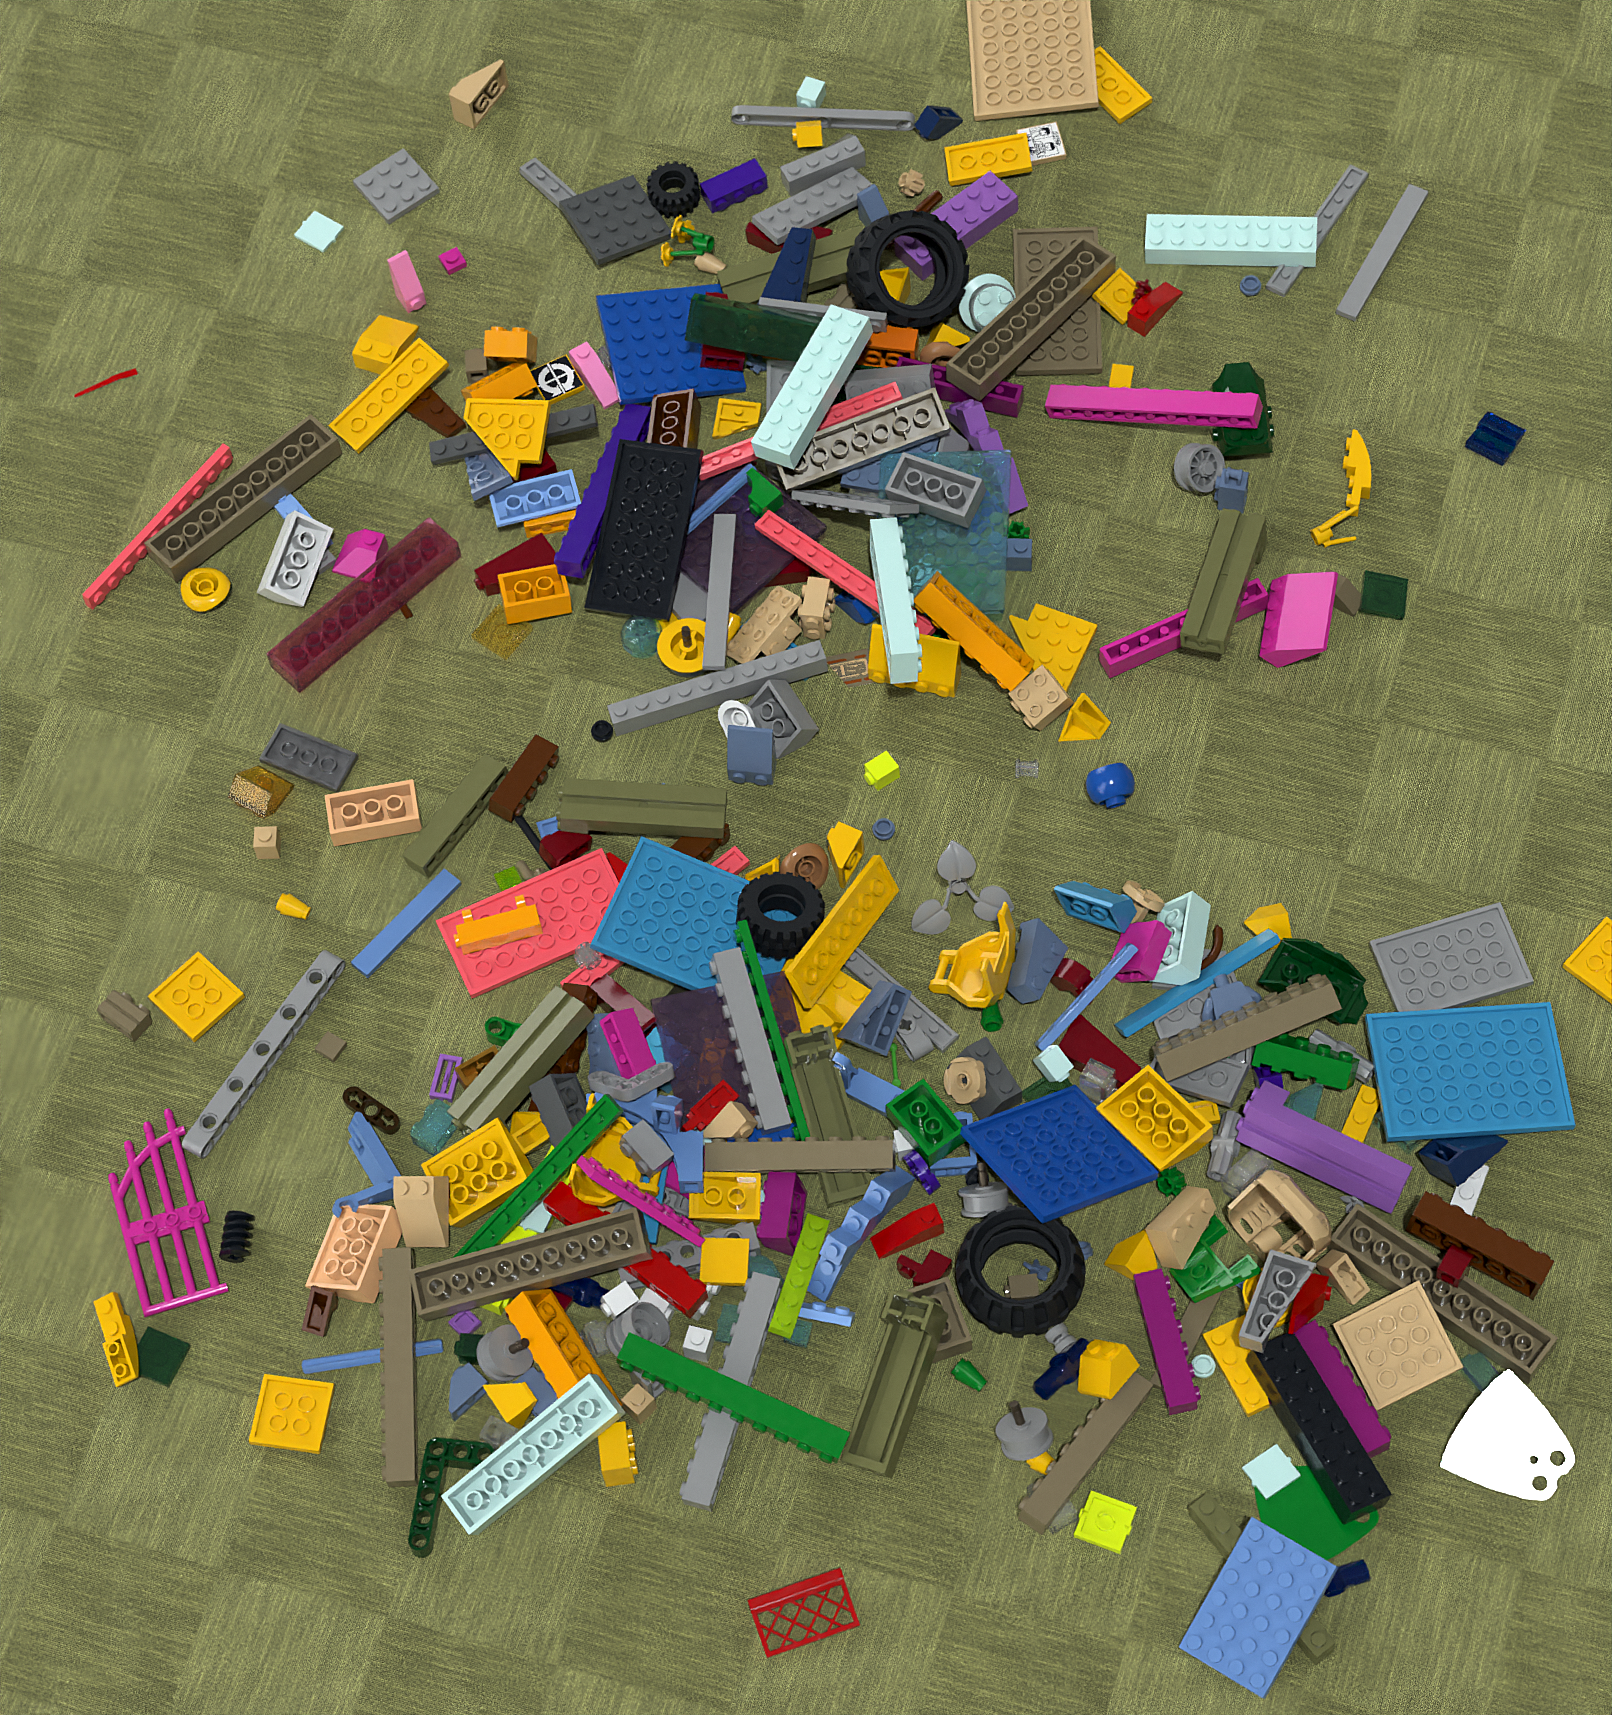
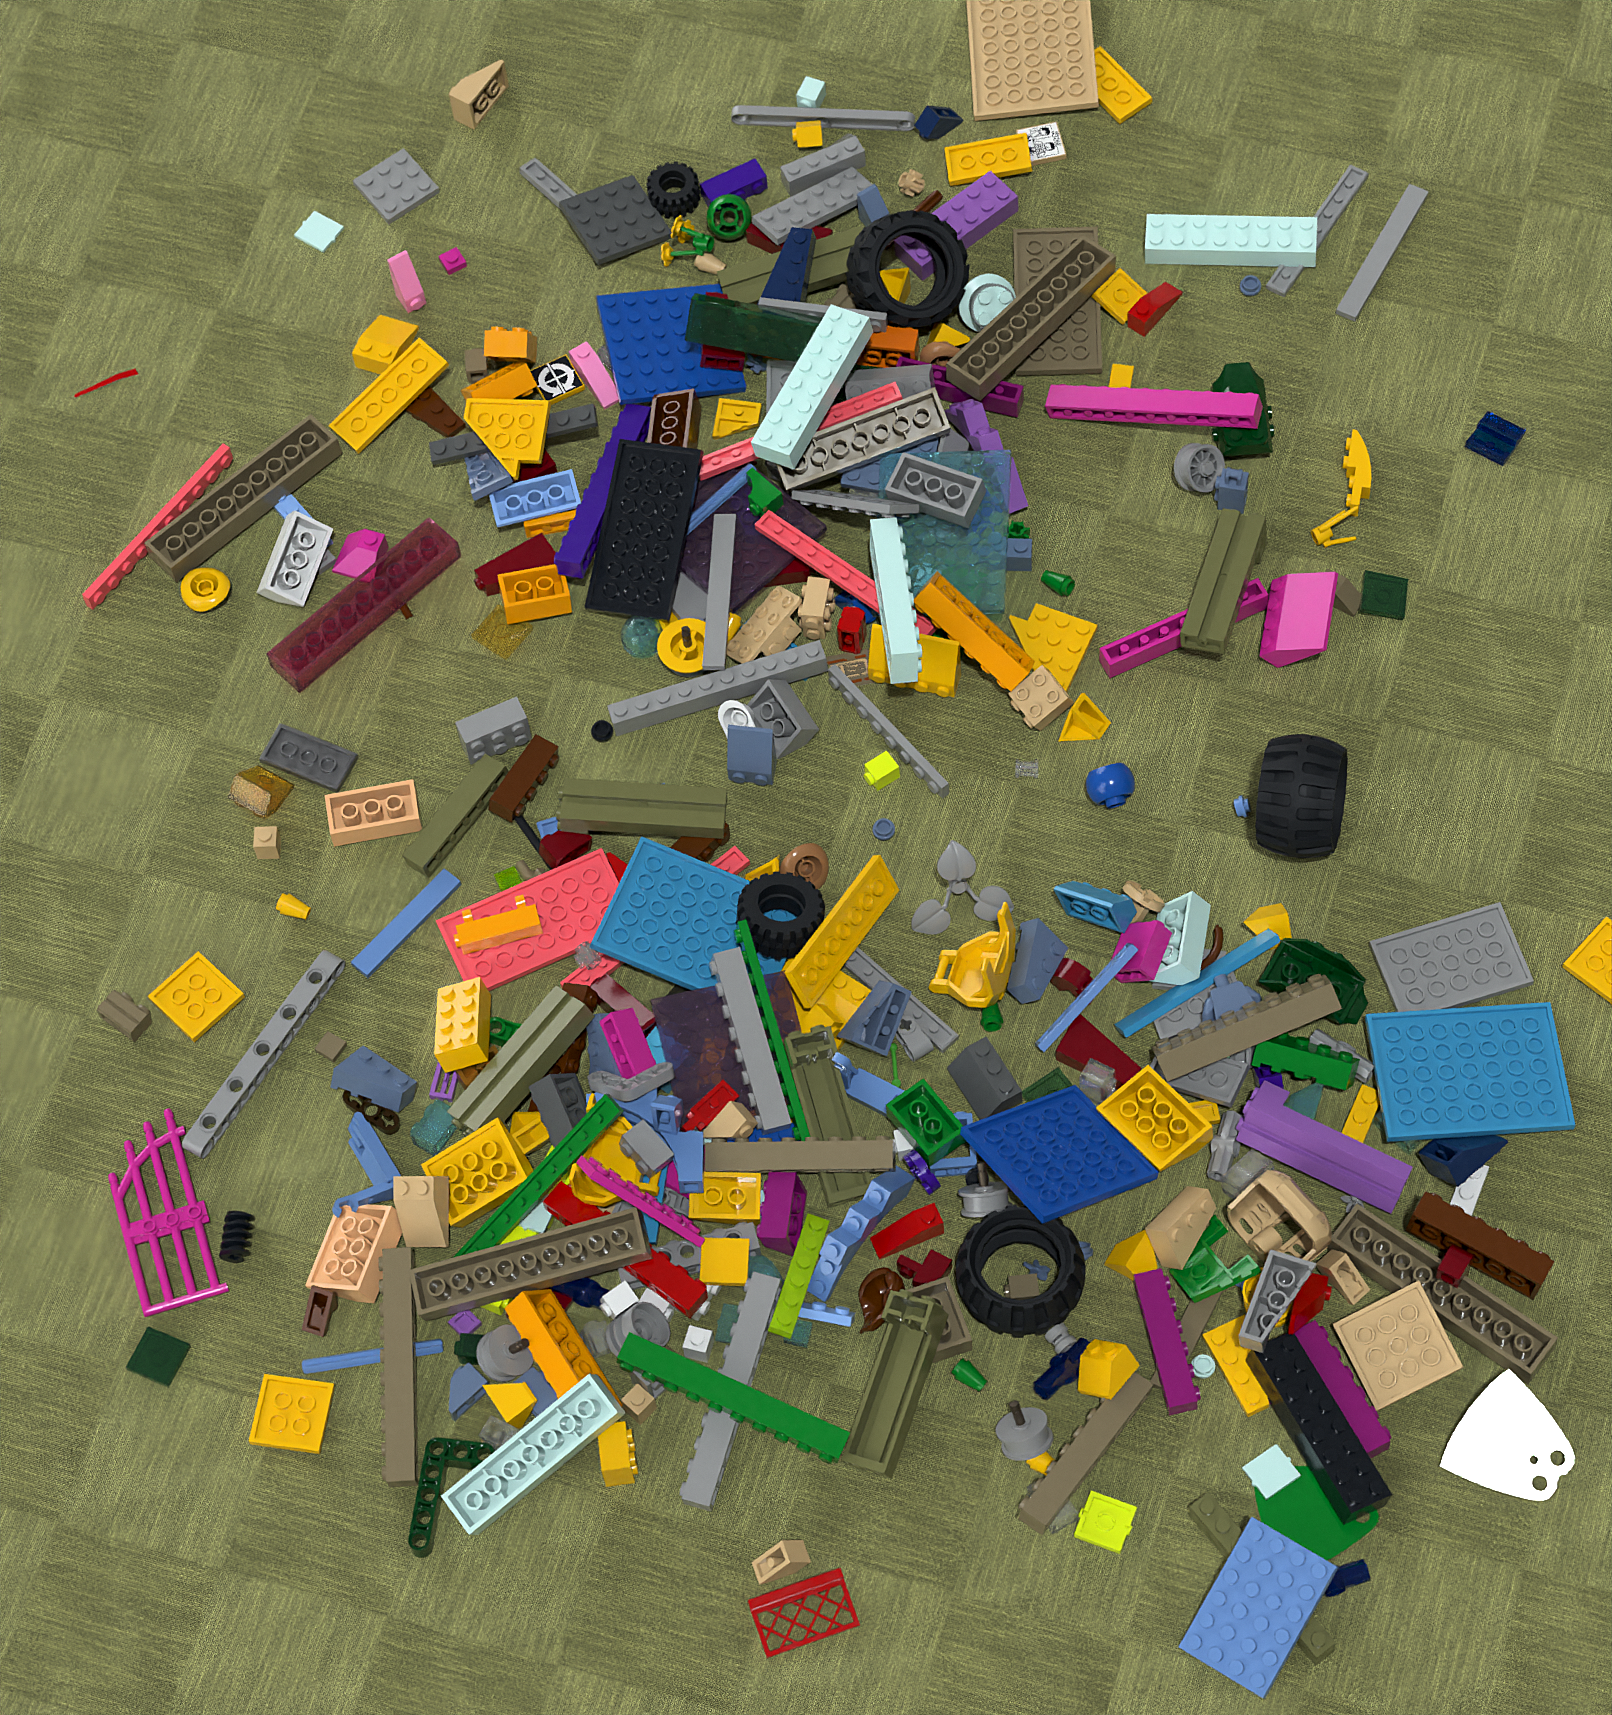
yellow slope [93,1292,139,1387] -> none
yellow slope [827,821,865,889] -> none
tan plate [944,1057,986,1104] -> none
light aqua brick [1033,1045,1074,1082] -> none
dark red hair [1131,279,1152,305] -> none
green gear [1156,1167,1187,1197] -> none
clear light blue piece [1460,1352,1500,1393] -> none
none -> sand blue wedge [330,1045,417,1112]
none -> yellow brick [434,977,491,1073]
none -> light grey brick [455,697,532,764]
none -> green wheel [706,194,752,240]
none -> tan slope [751,1540,811,1585]
none -> light grey plate [828,664,949,799]
none -> red brick [837,606,867,655]
none -> reddish brown piece [858,1267,905,1334]
none -> green cone [1041,570,1075,596]
none -> medium blue plate [1234,795,1251,818]
none -> black tyre [1255,734,1348,858]

